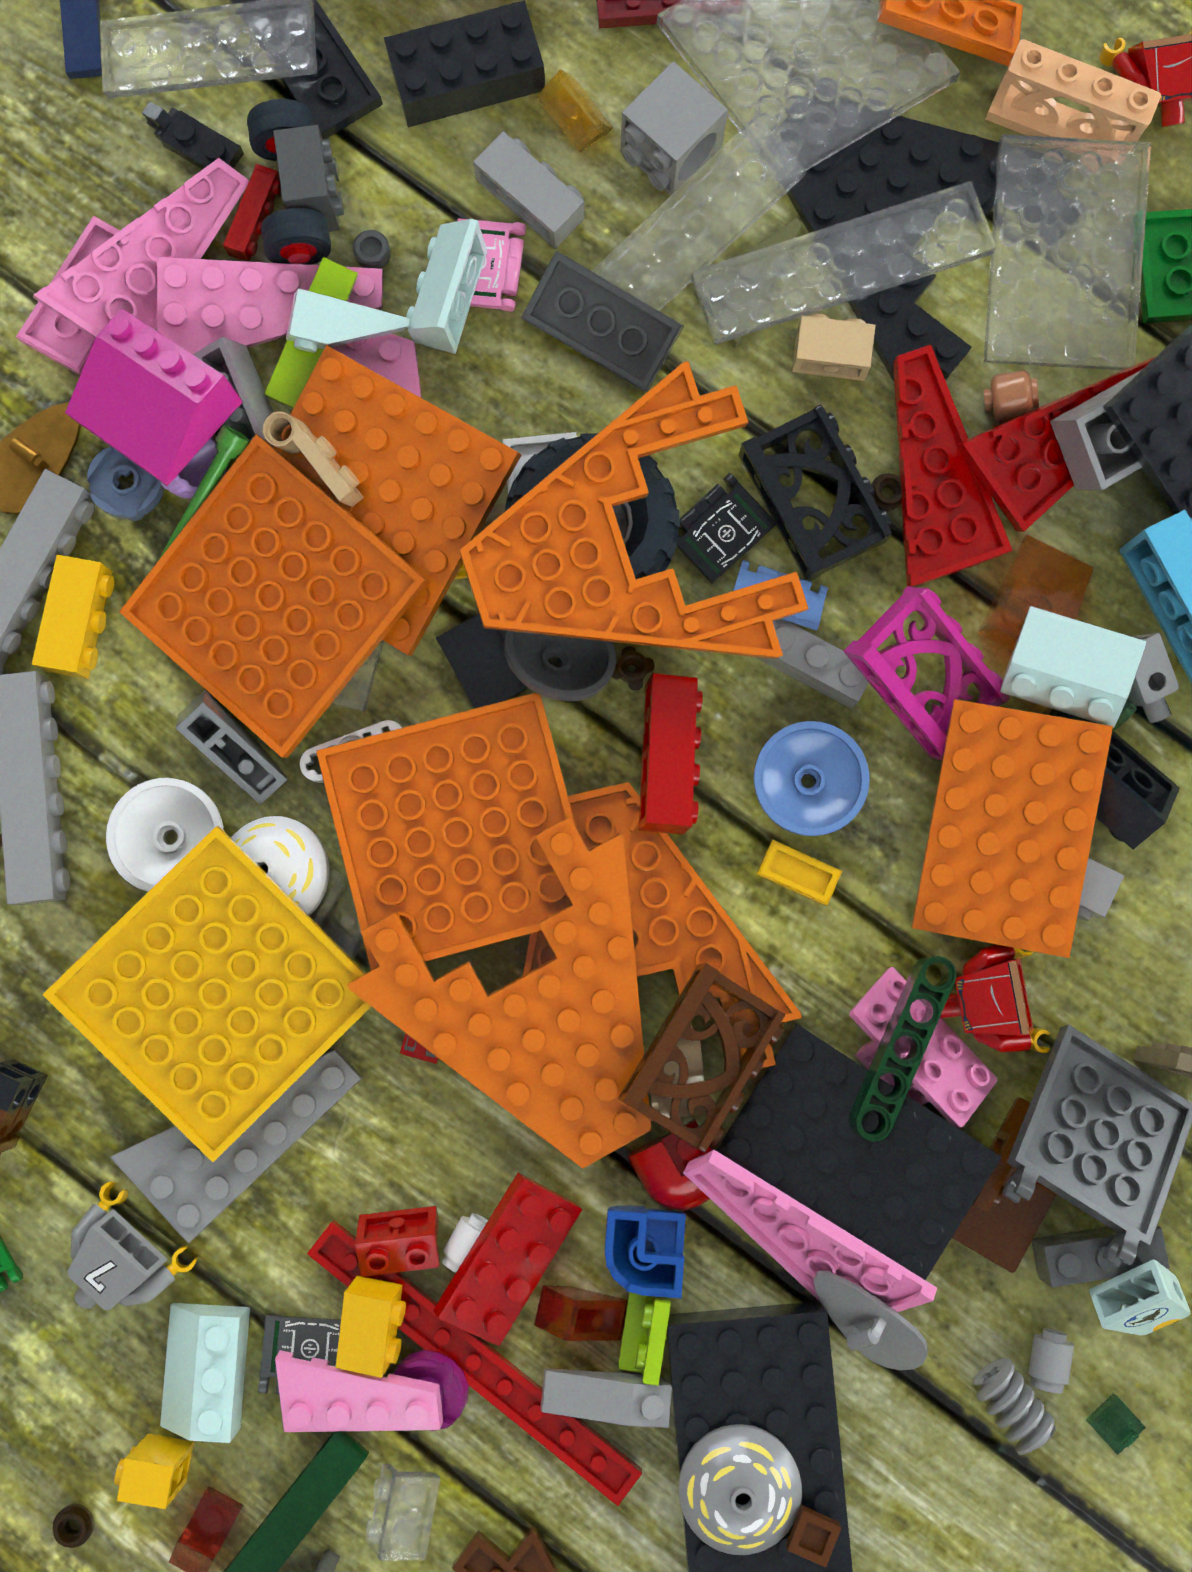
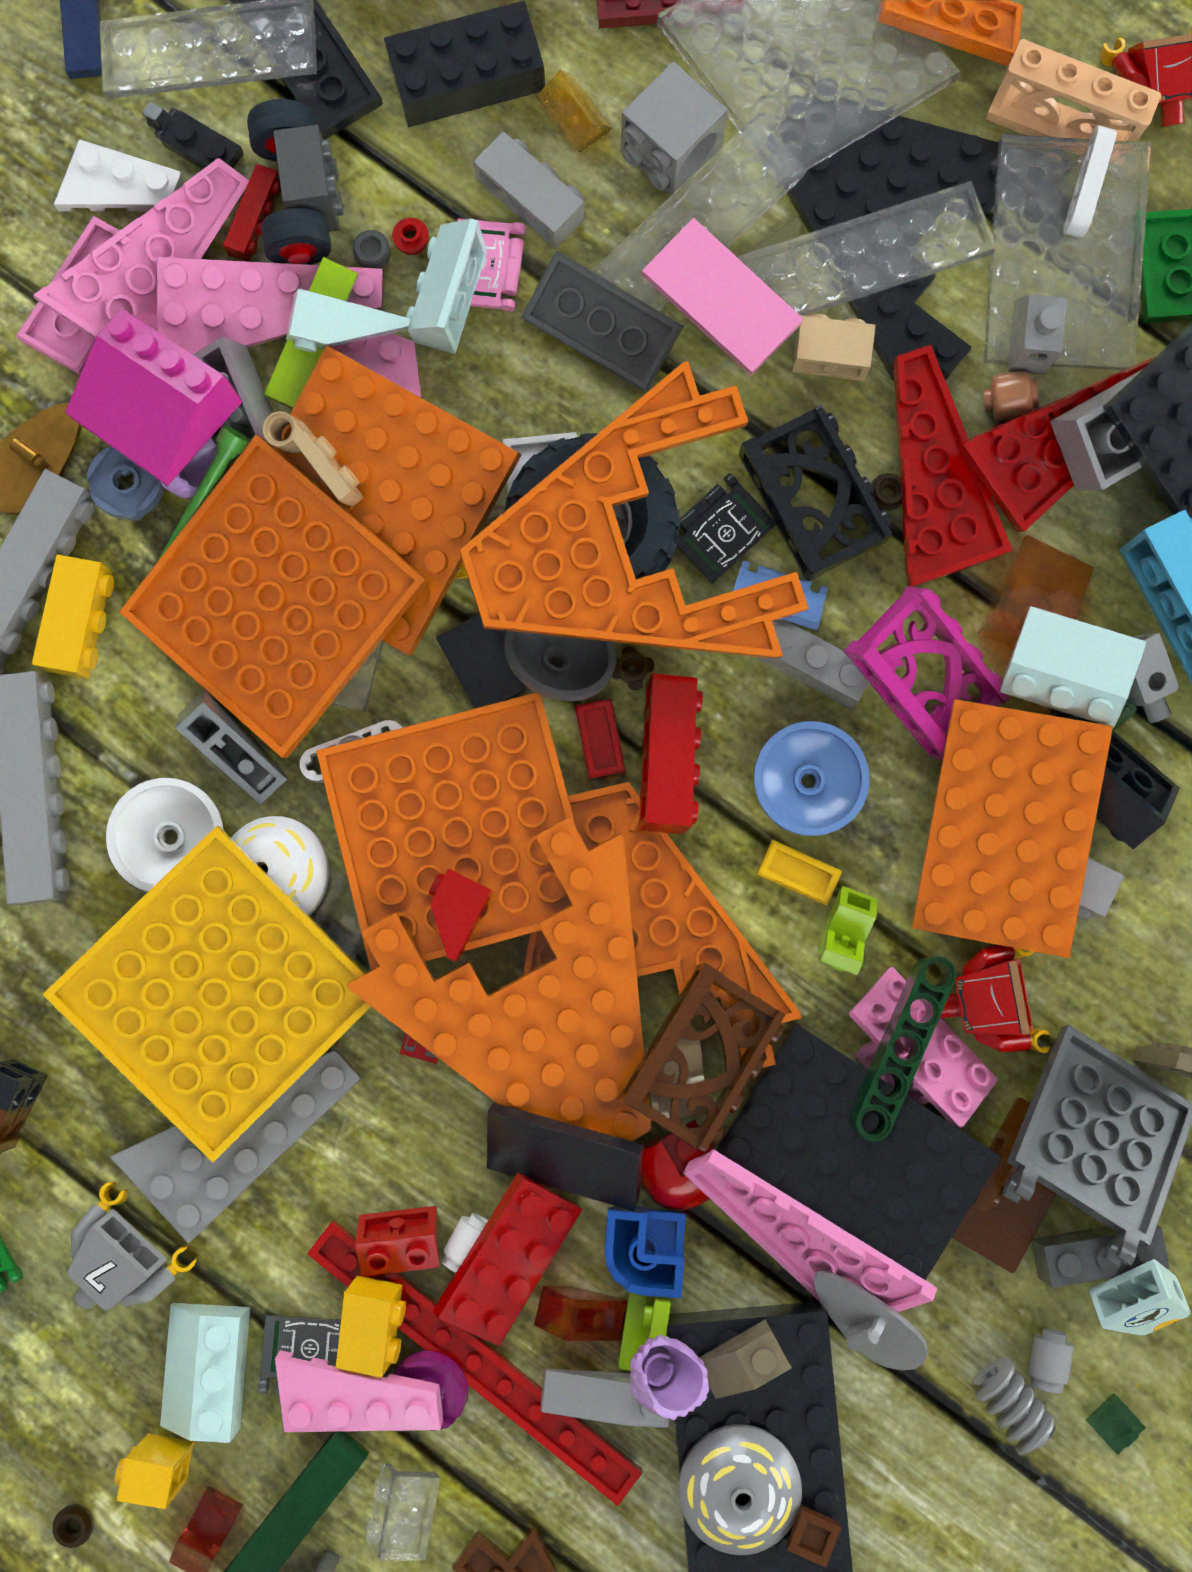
none -> white wing [54,139,185,211]
none -> red plate [392,217,429,255]
none -> red slope [429,868,493,962]
none -> black tile [487,1102,644,1212]
none -> red tile [574,698,626,780]
none -> lavender hair [630,1335,709,1420]
none -> bright pink tile [642,217,803,376]
none -> dark tan slope [699,1319,791,1399]
none -> lime brick [817,886,878,975]
none -> light grey torso [1007,295,1067,375]
none -> white beam [1063,125,1117,238]

